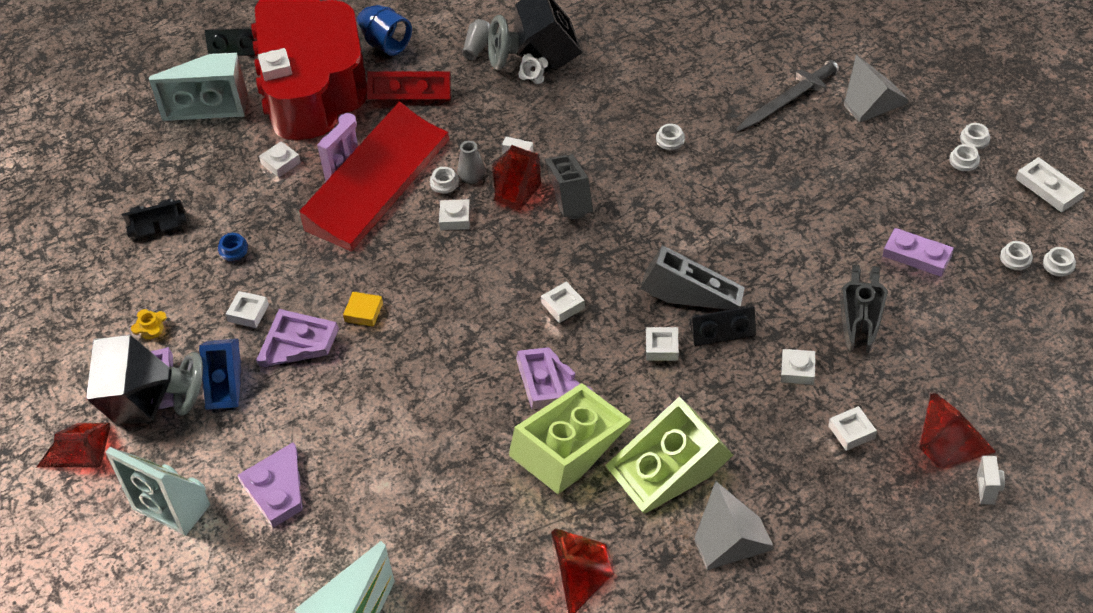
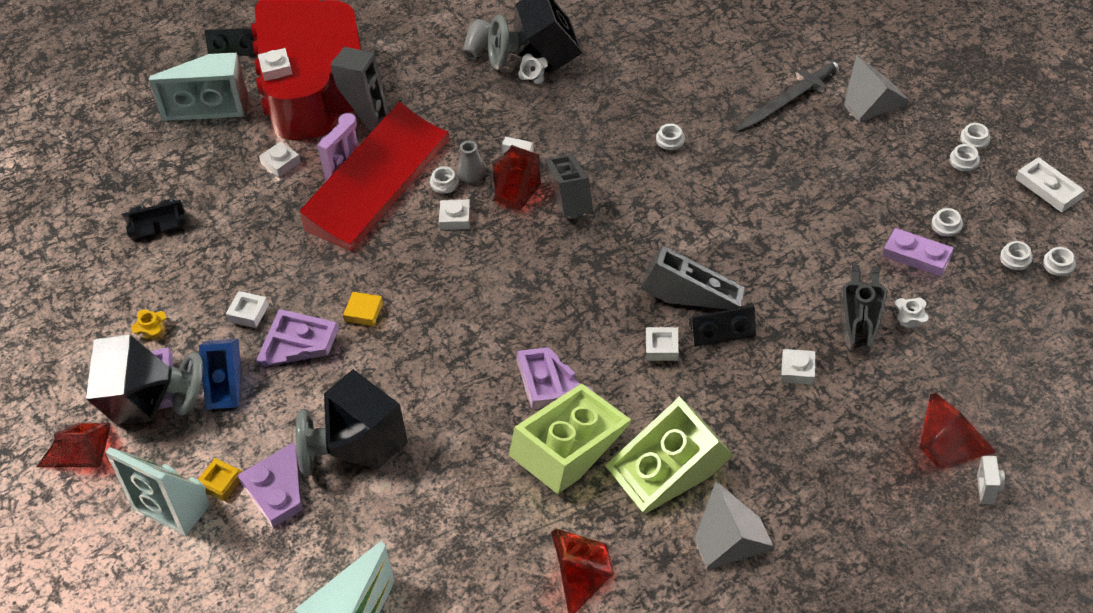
blue plate [218,233,248,261] -> none
blue helmet [357,5,412,56] -> none
red plate [367,71,451,100] -> none
white plate [541,281,585,323] -> none
white plate [829,406,877,451] -> none
none -> yellow tile [197,458,242,502]
none -> black piece [296,369,408,476]
none -> dark grey slope [331,47,389,132]
none -> white plate [894,298,929,328]
none -> white plate [931,208,963,237]

